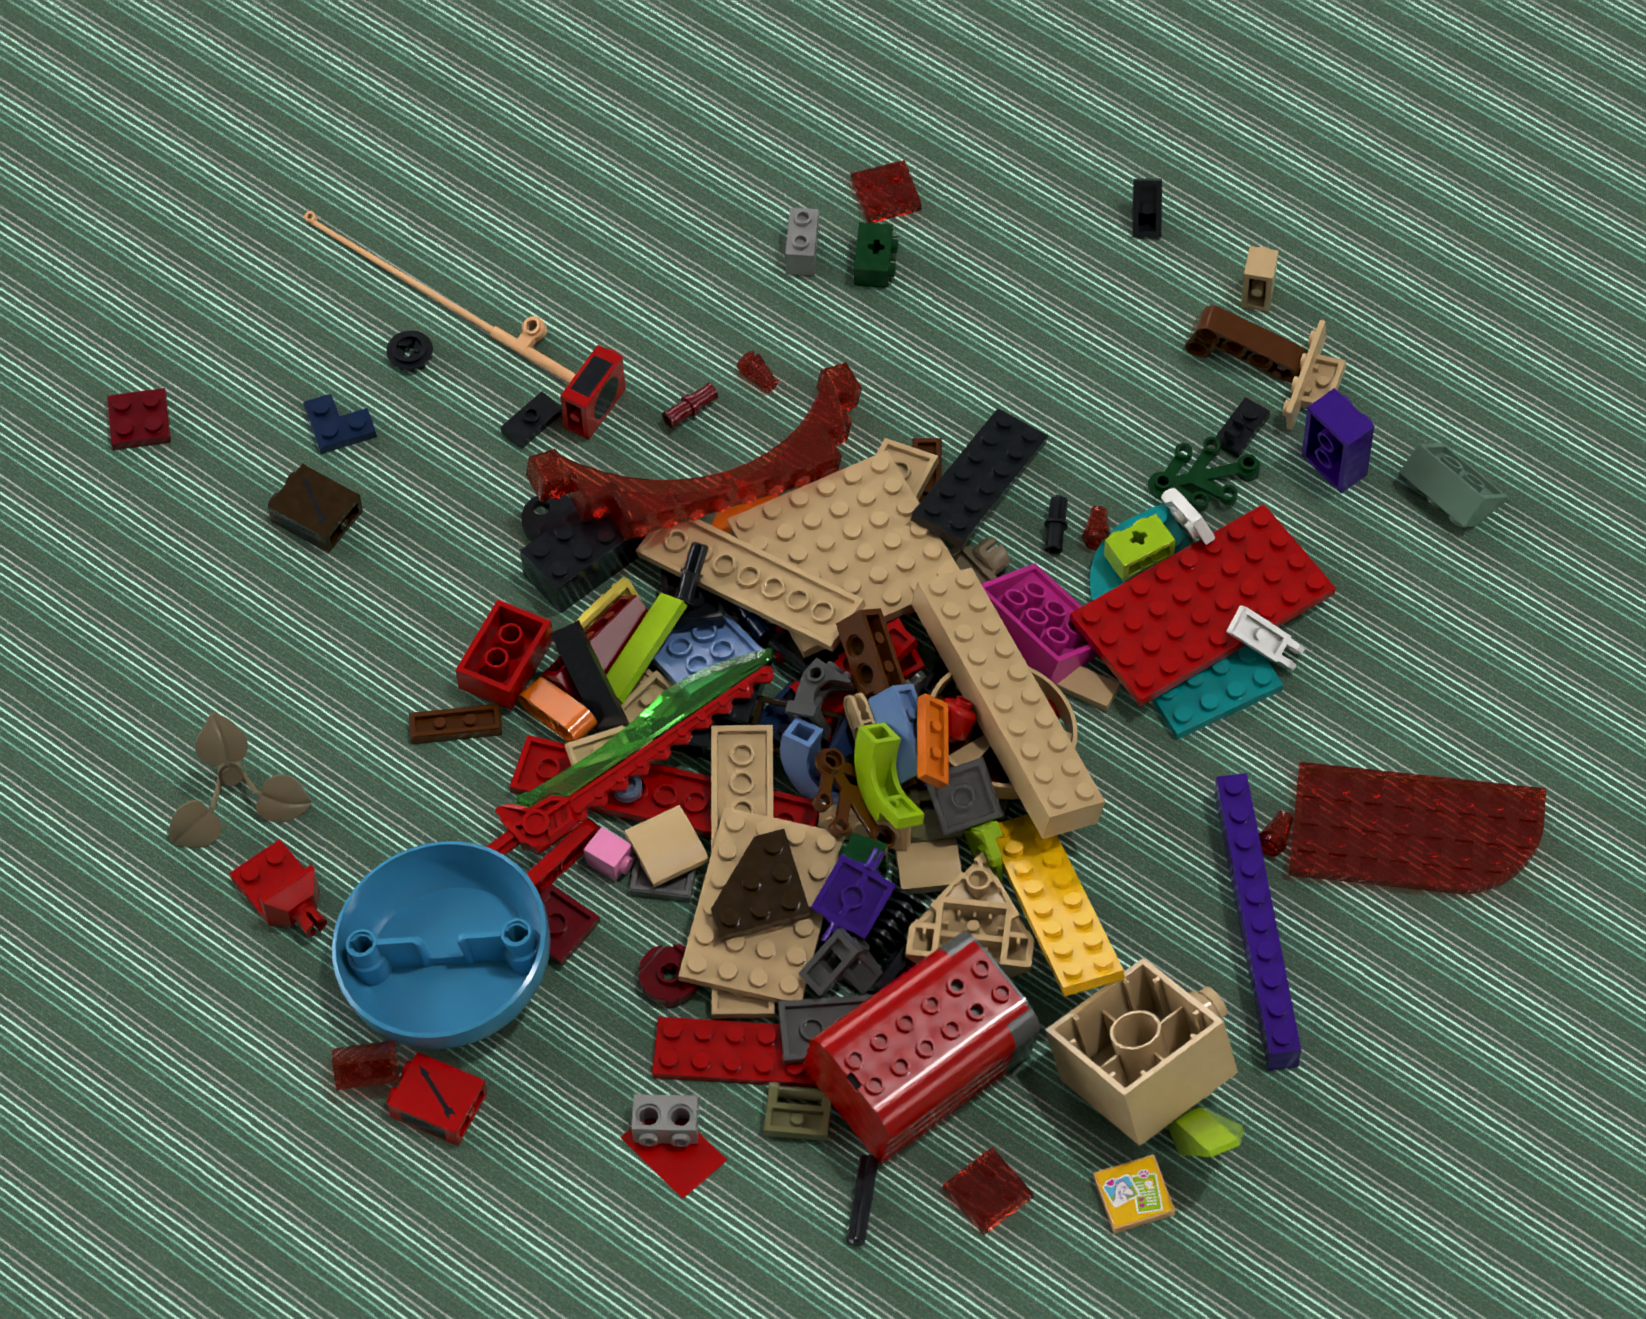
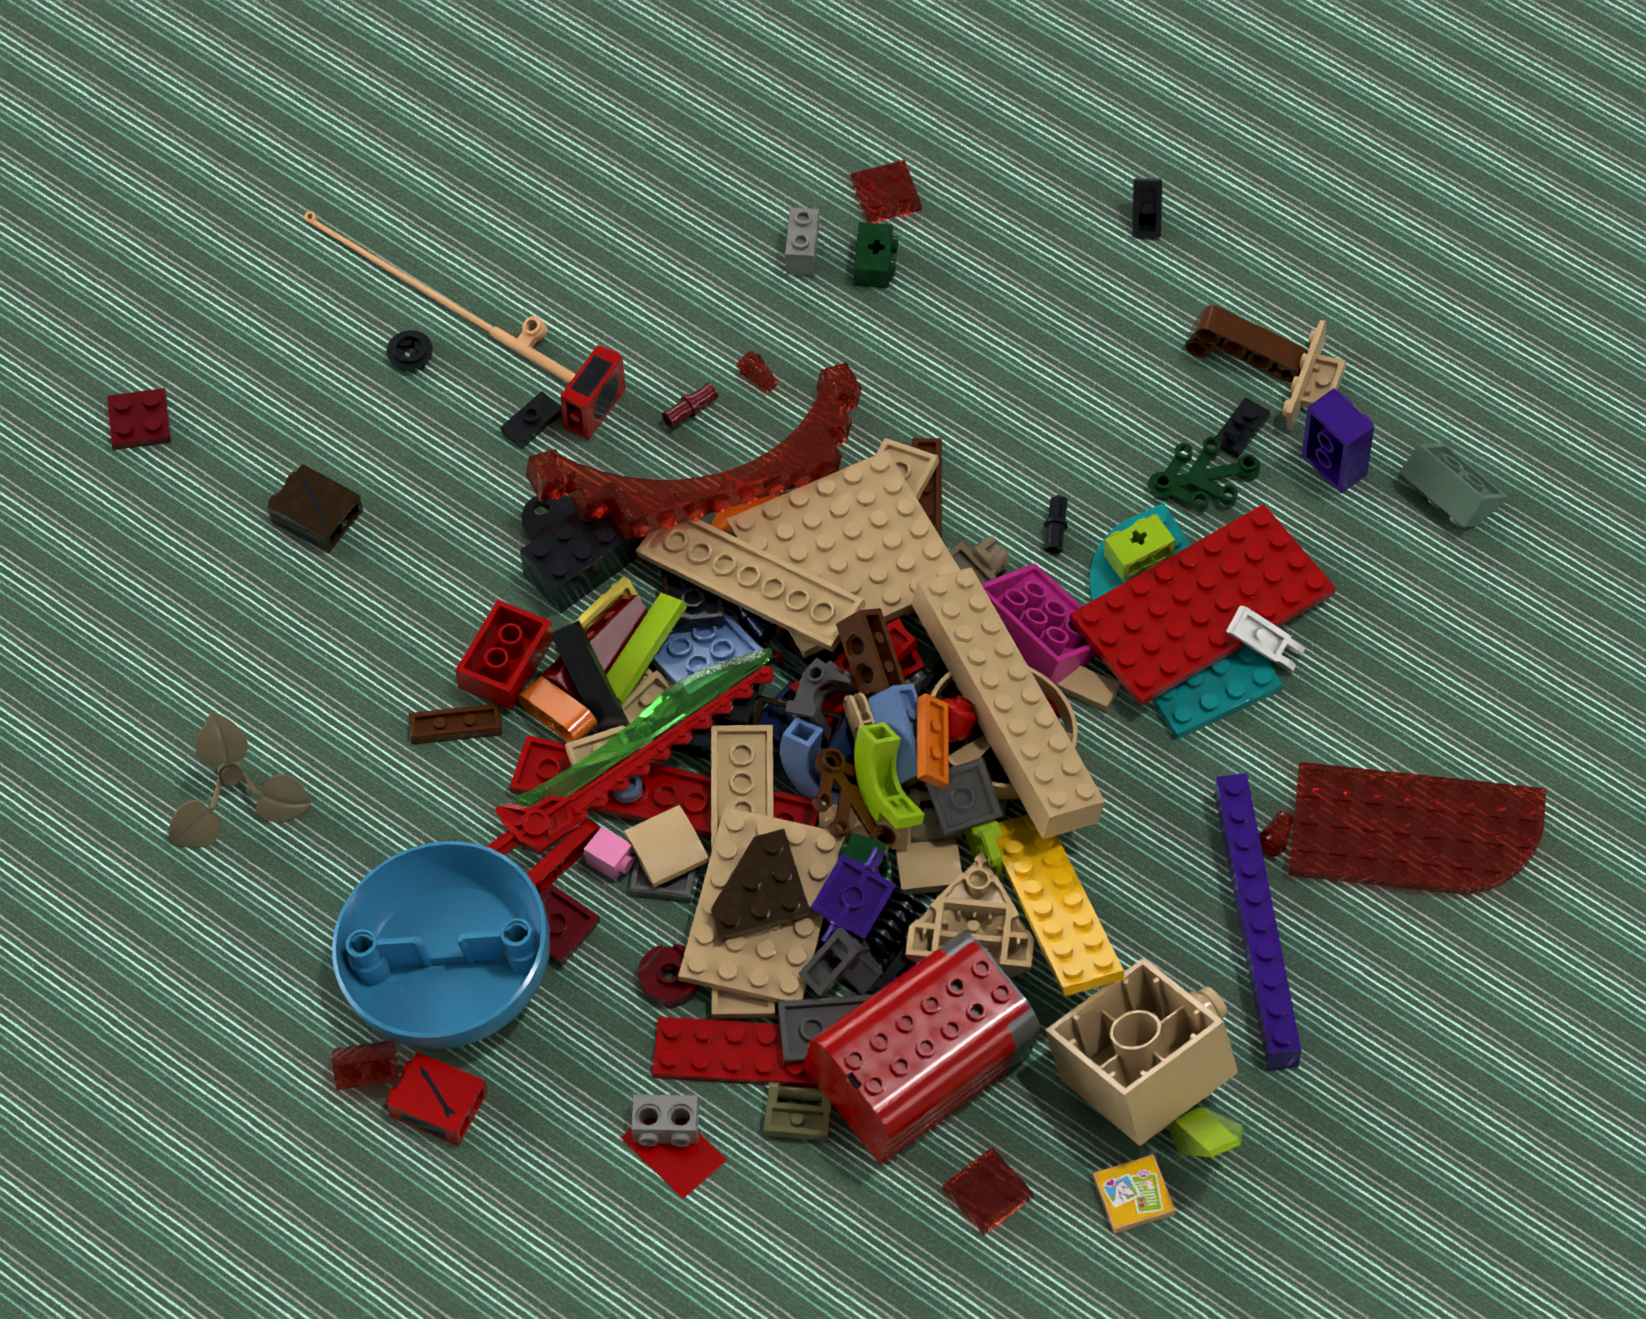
red plate [229,839,327,937] -> none
dark blue plate [303,394,377,454] -> none
black axle [675,542,708,603] -> none
black axle [846,1155,878,1246] -> none
black plate [910,408,1048,549] -> none
clear red cone [1082,506,1111,551] -> none
white hinge [1161,488,1215,545] -> none
tan brick [1241,246,1279,312] -> none

